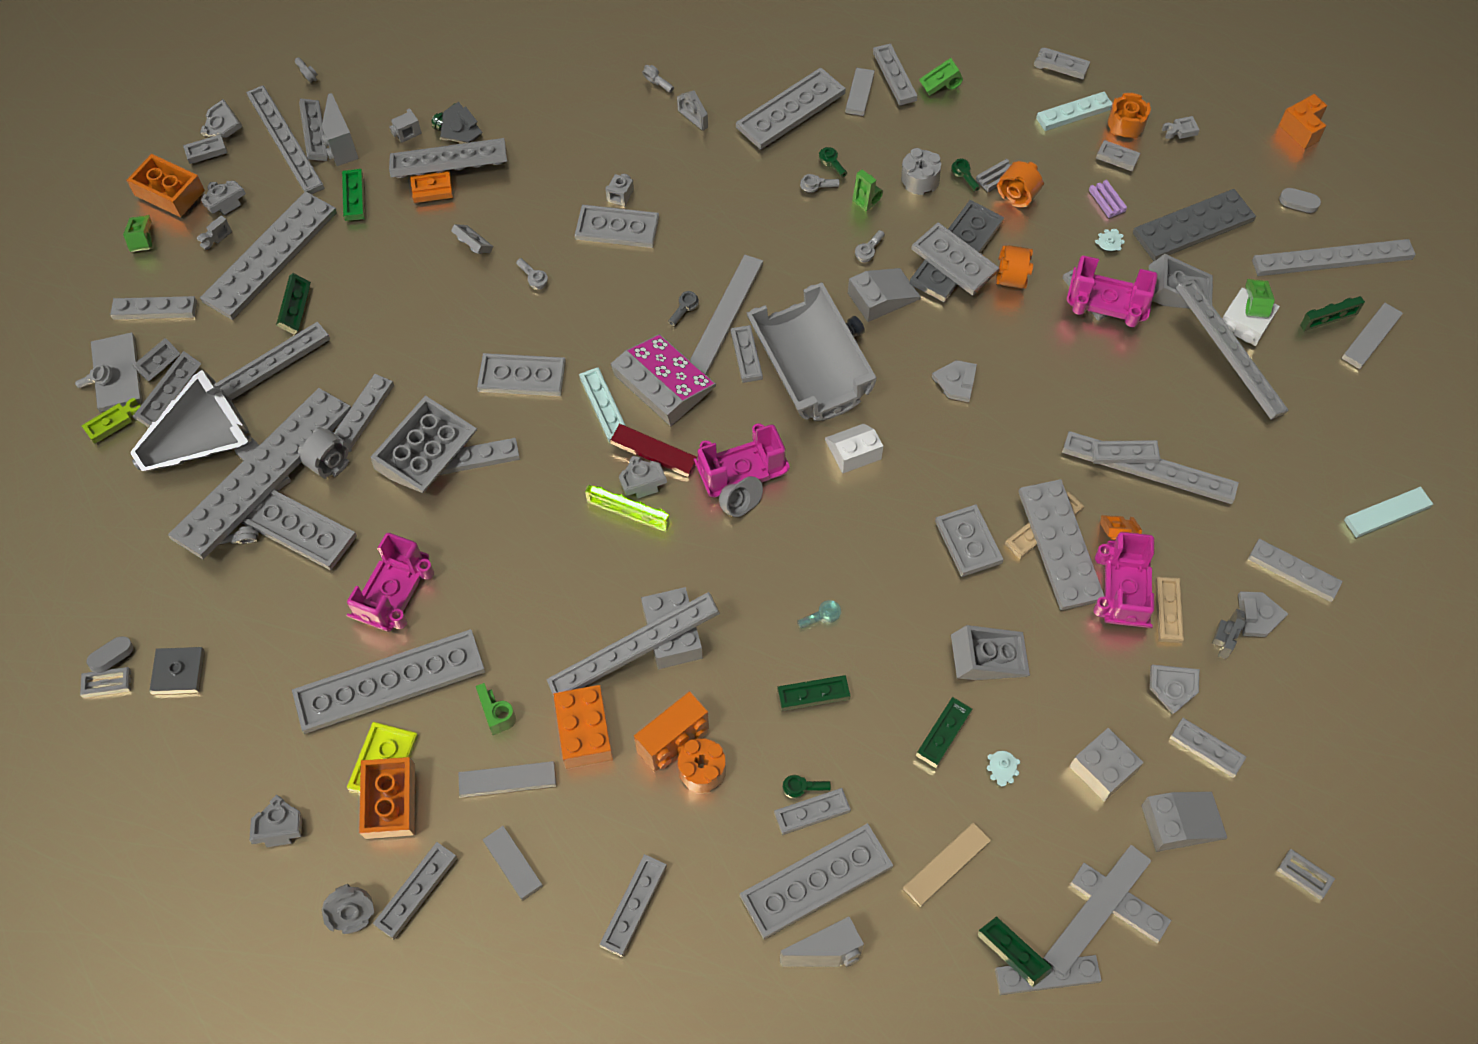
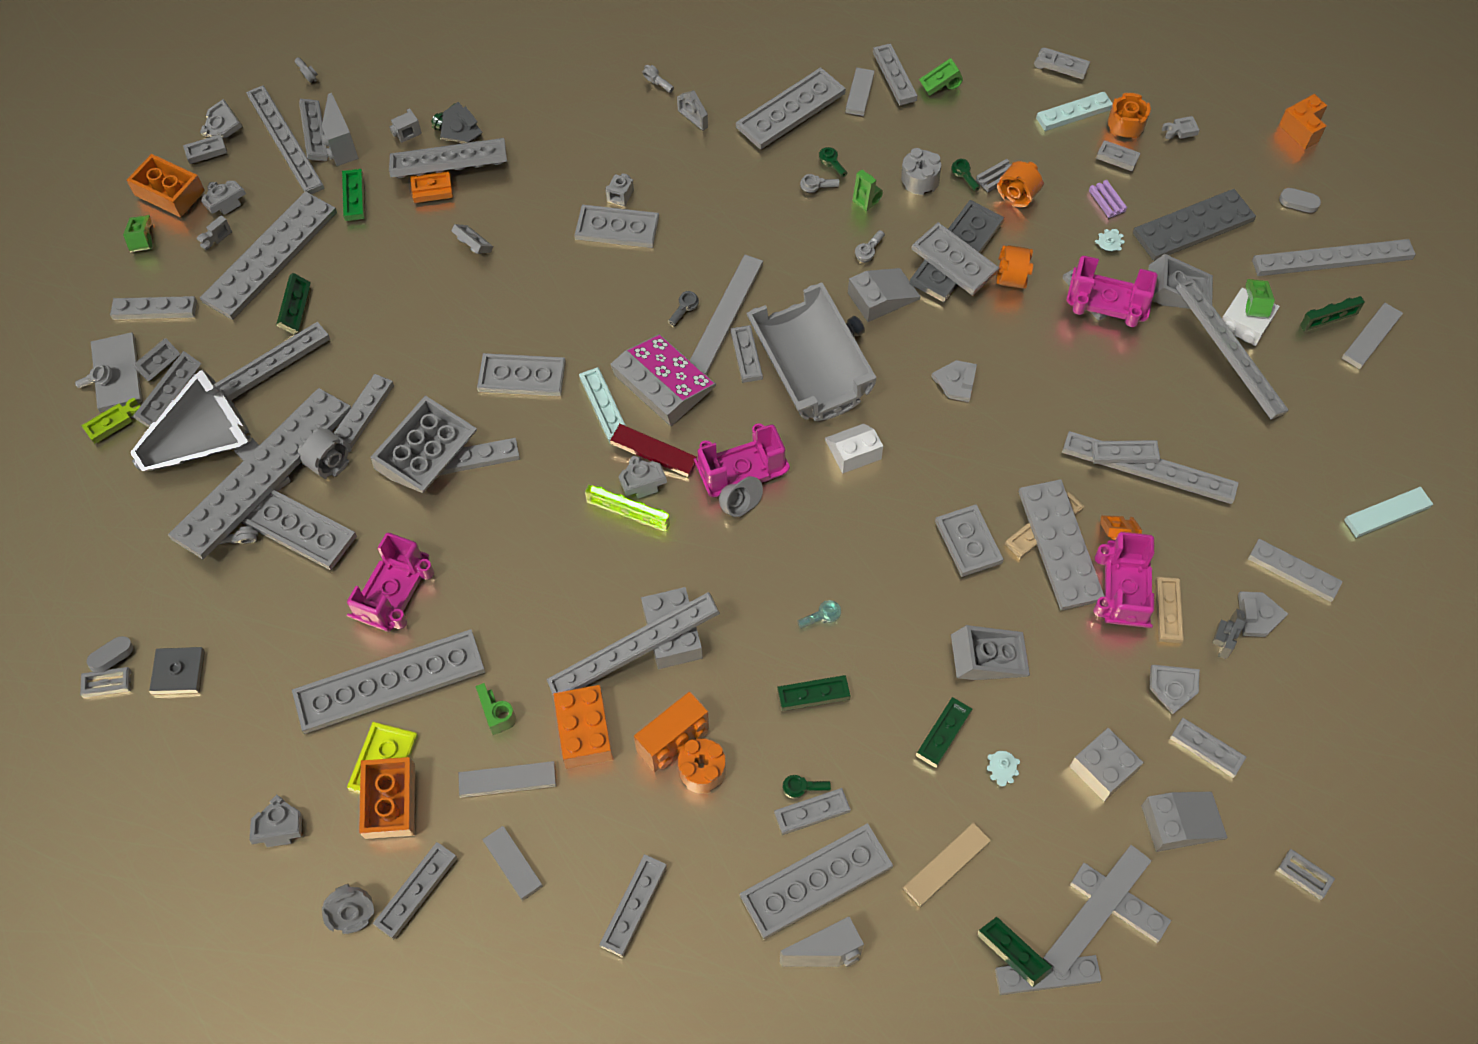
light grey plate [516,258,548,289] -> none

